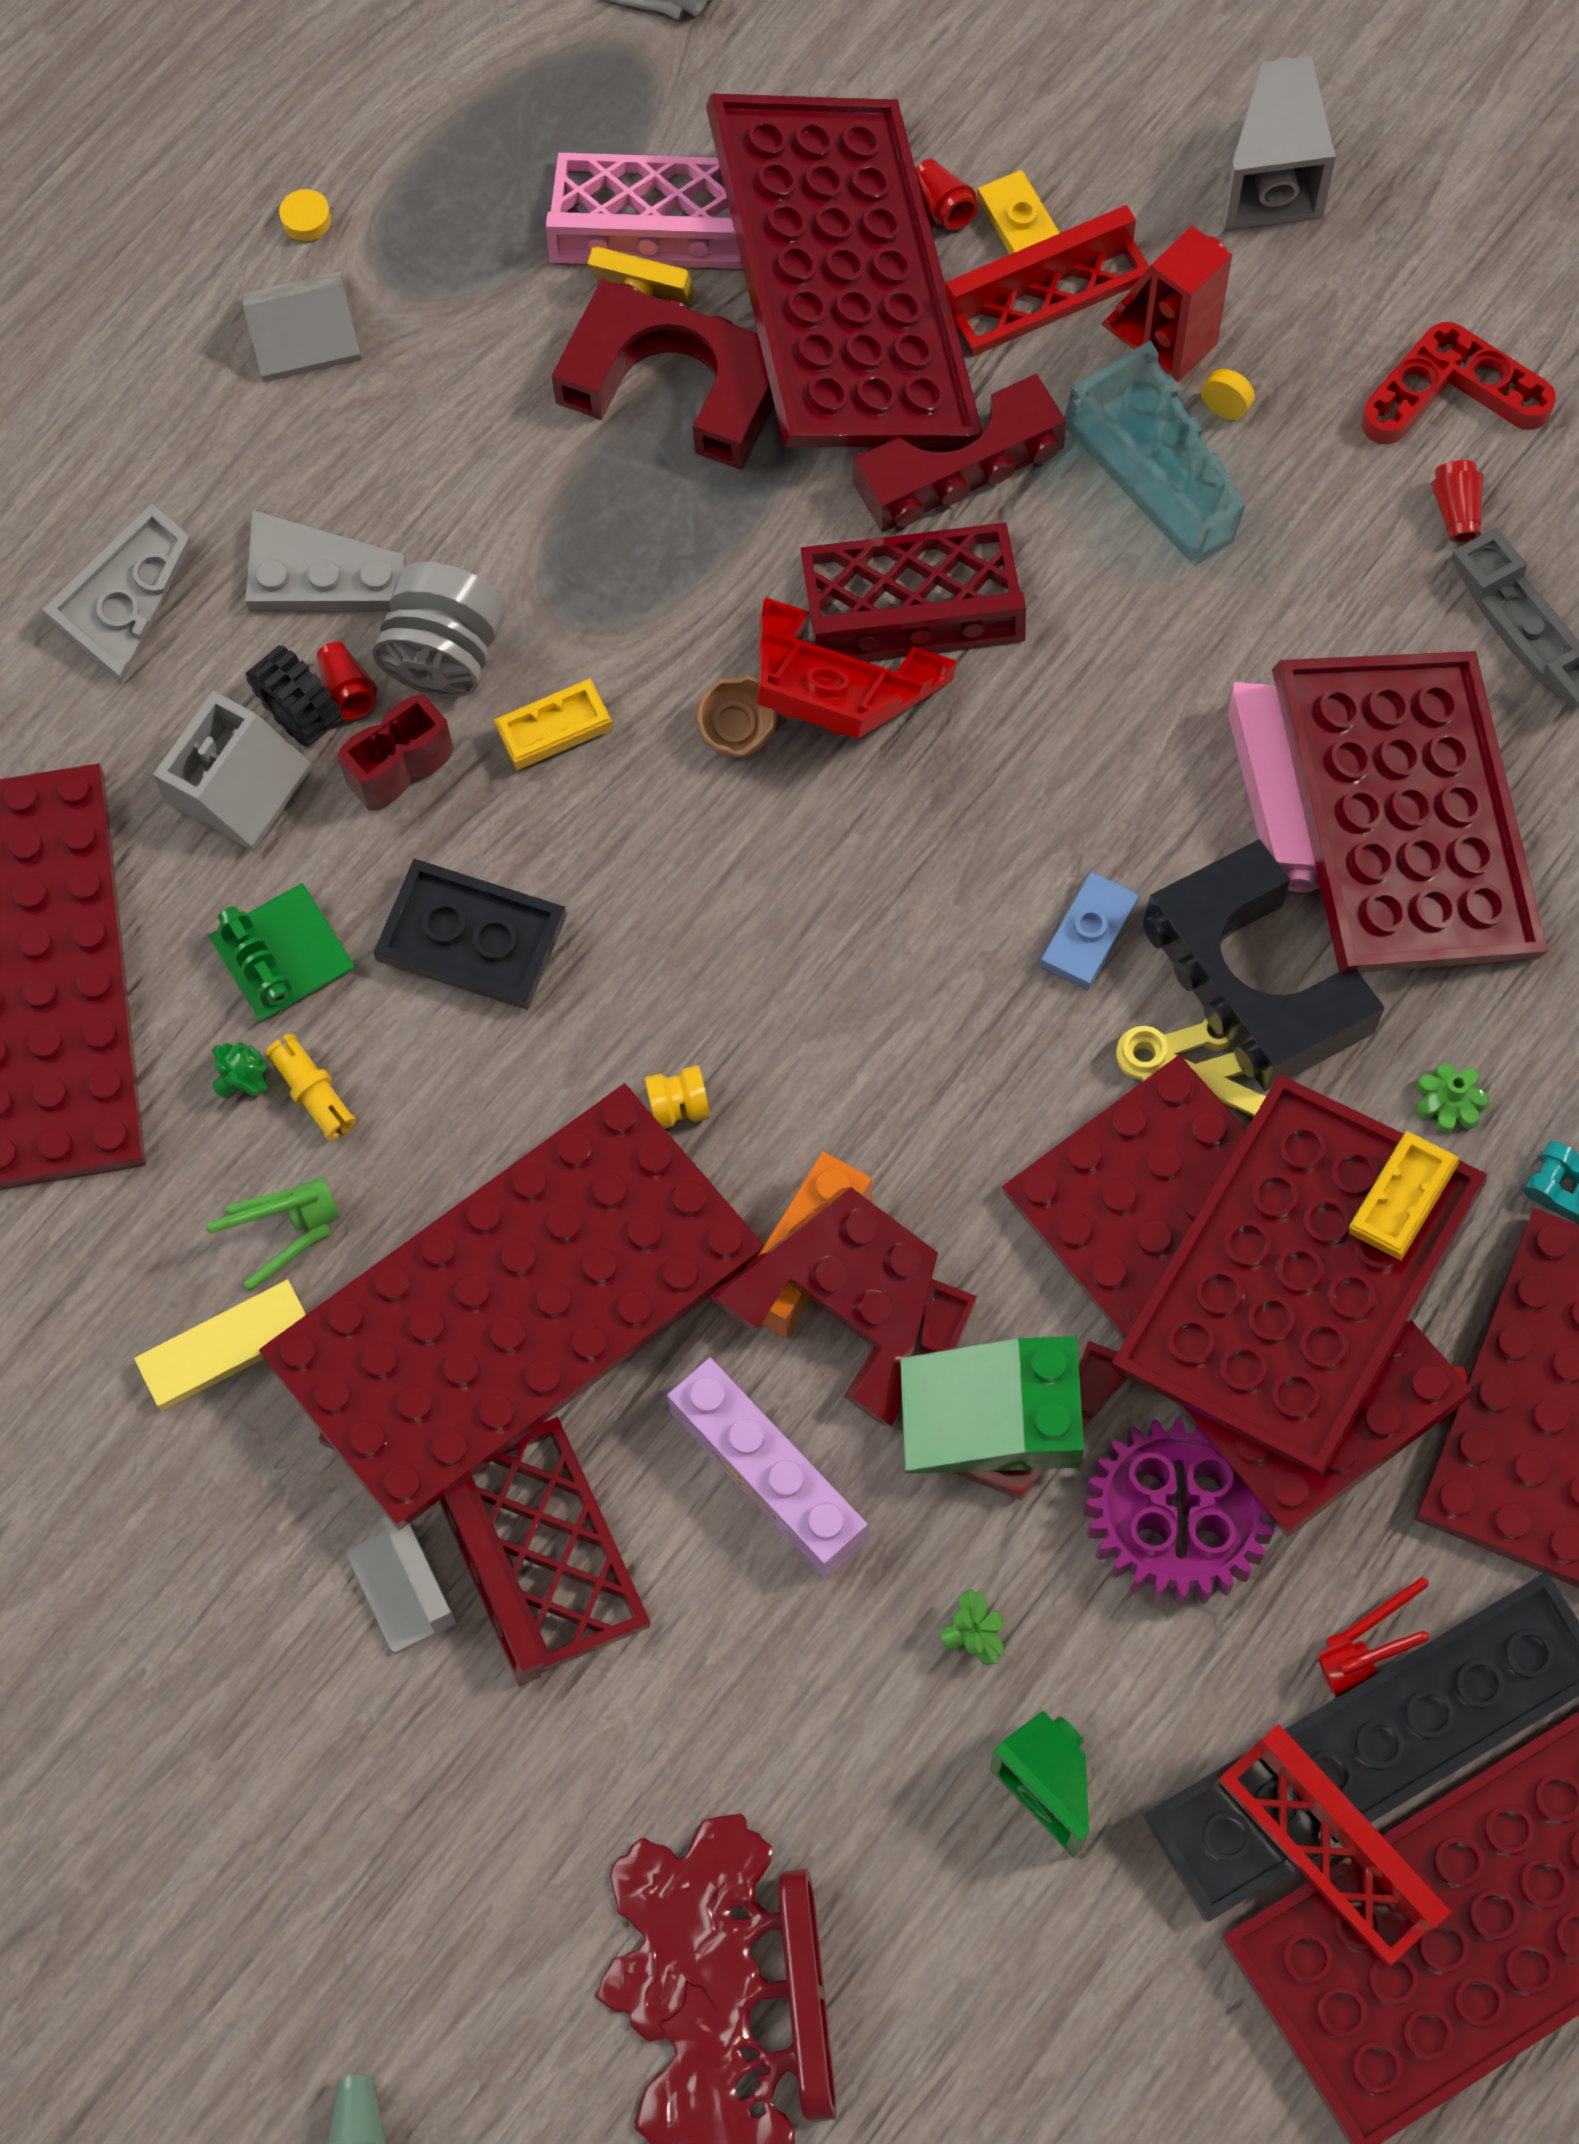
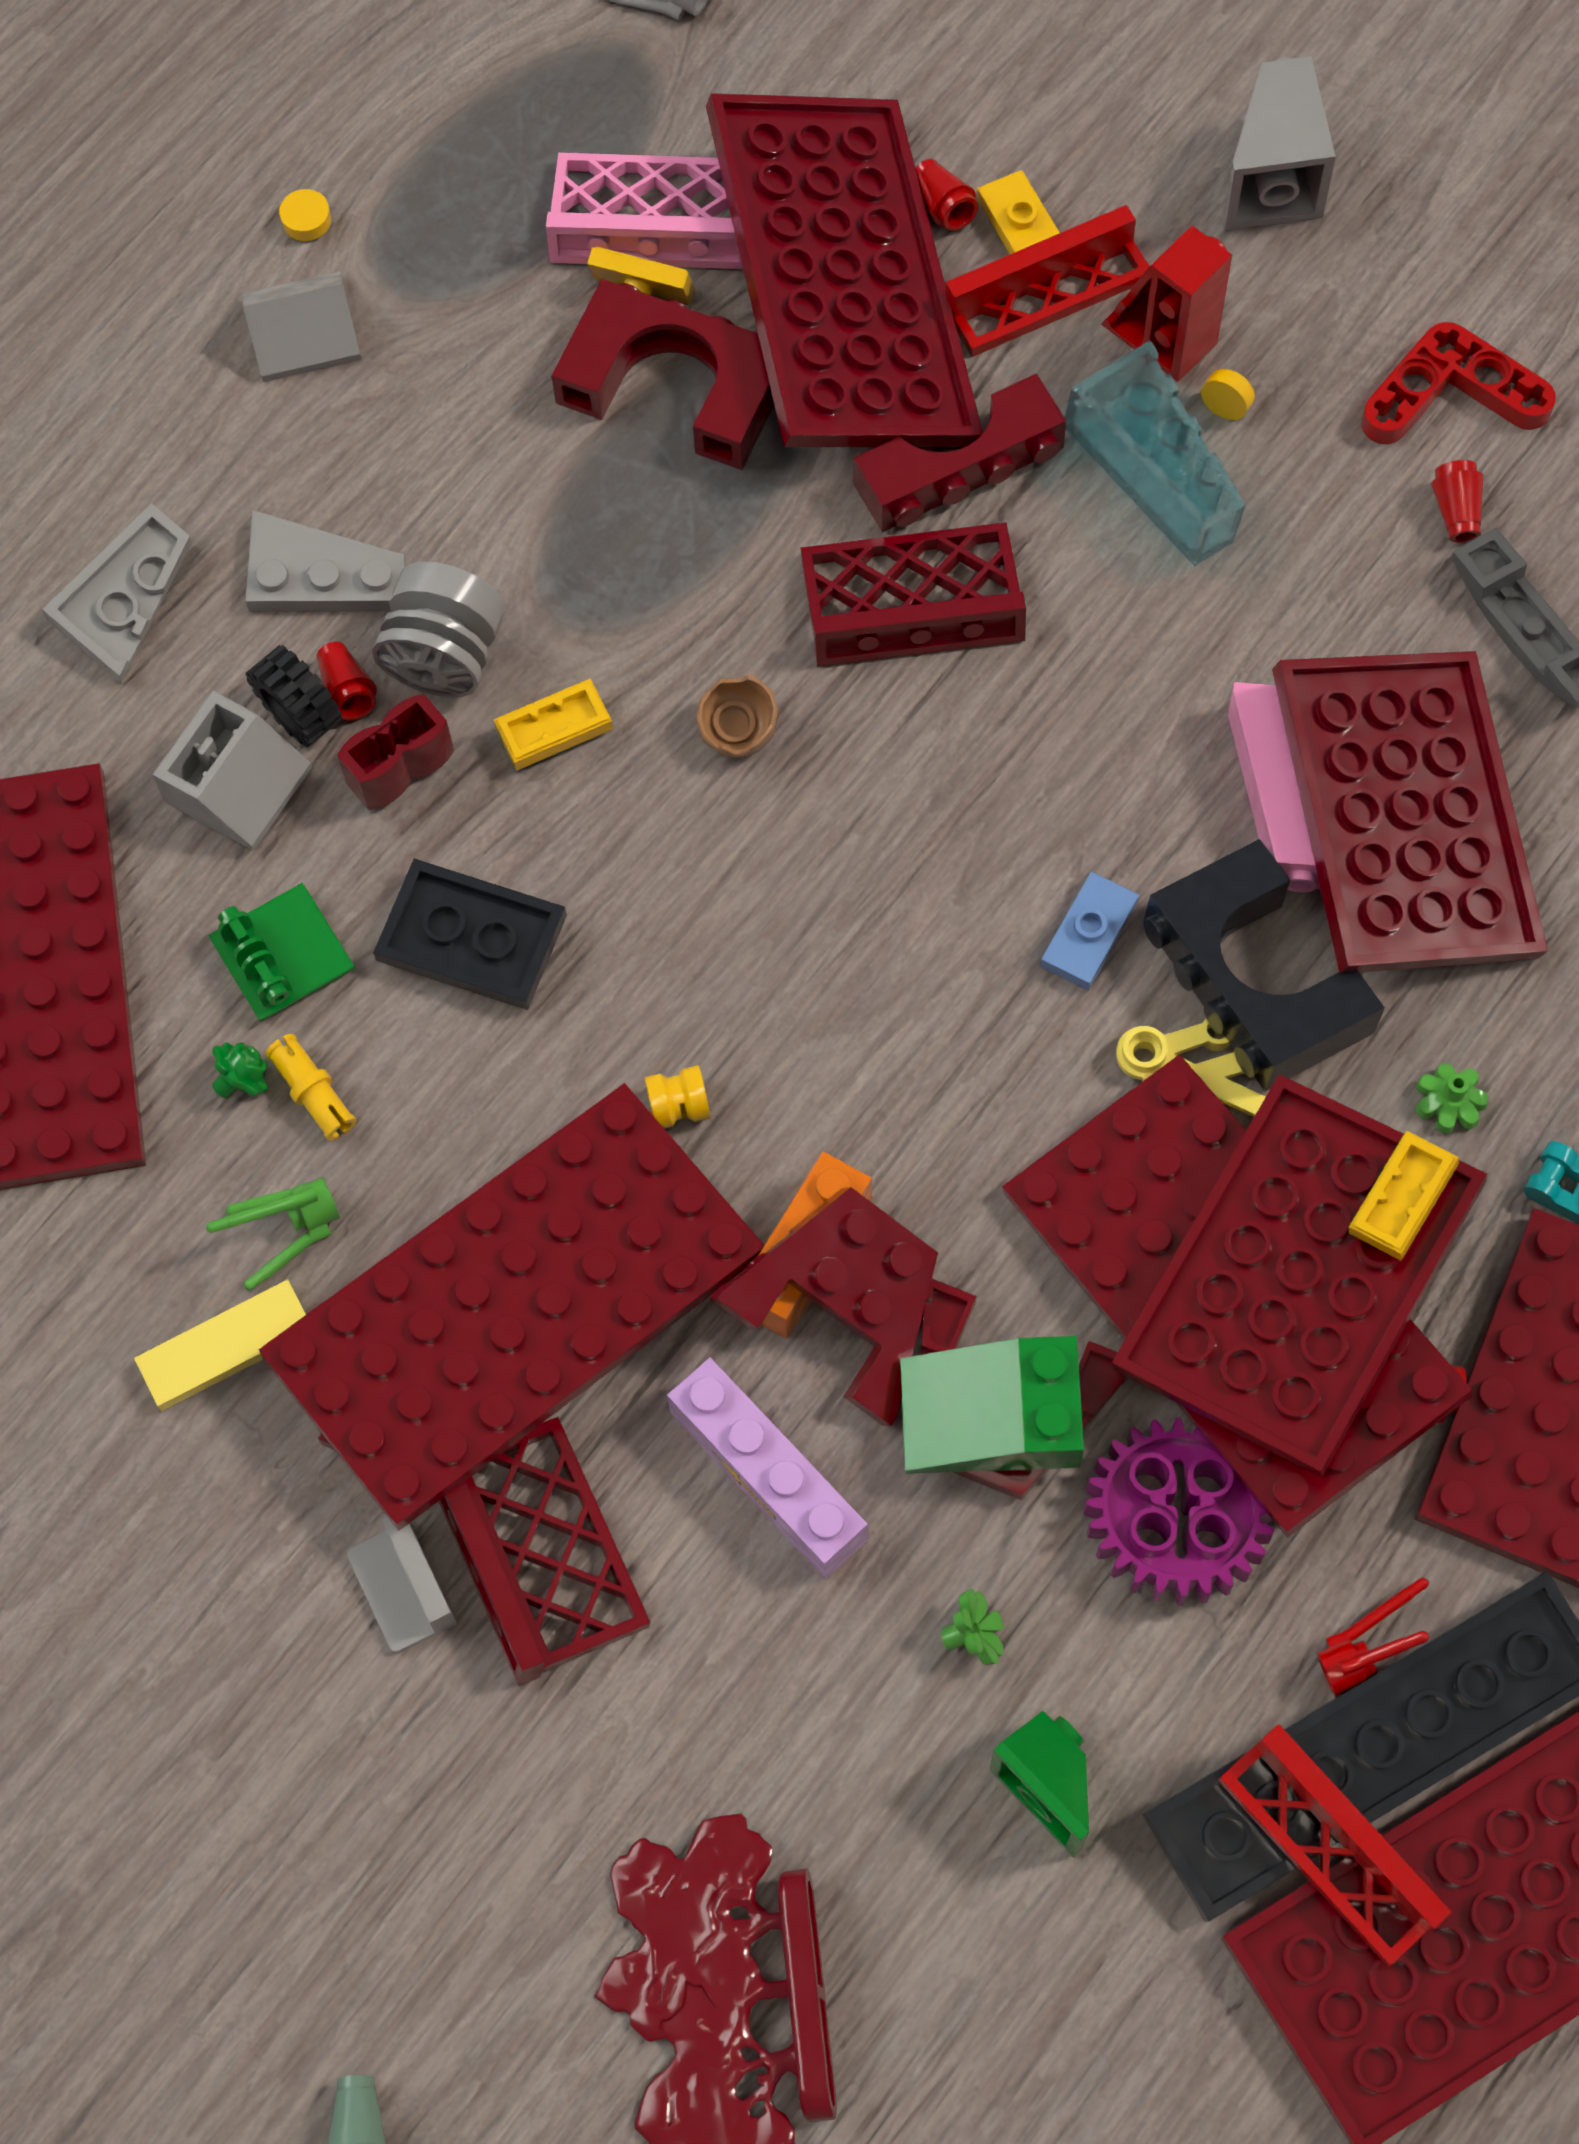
red wing [757,597,958,738] -> none

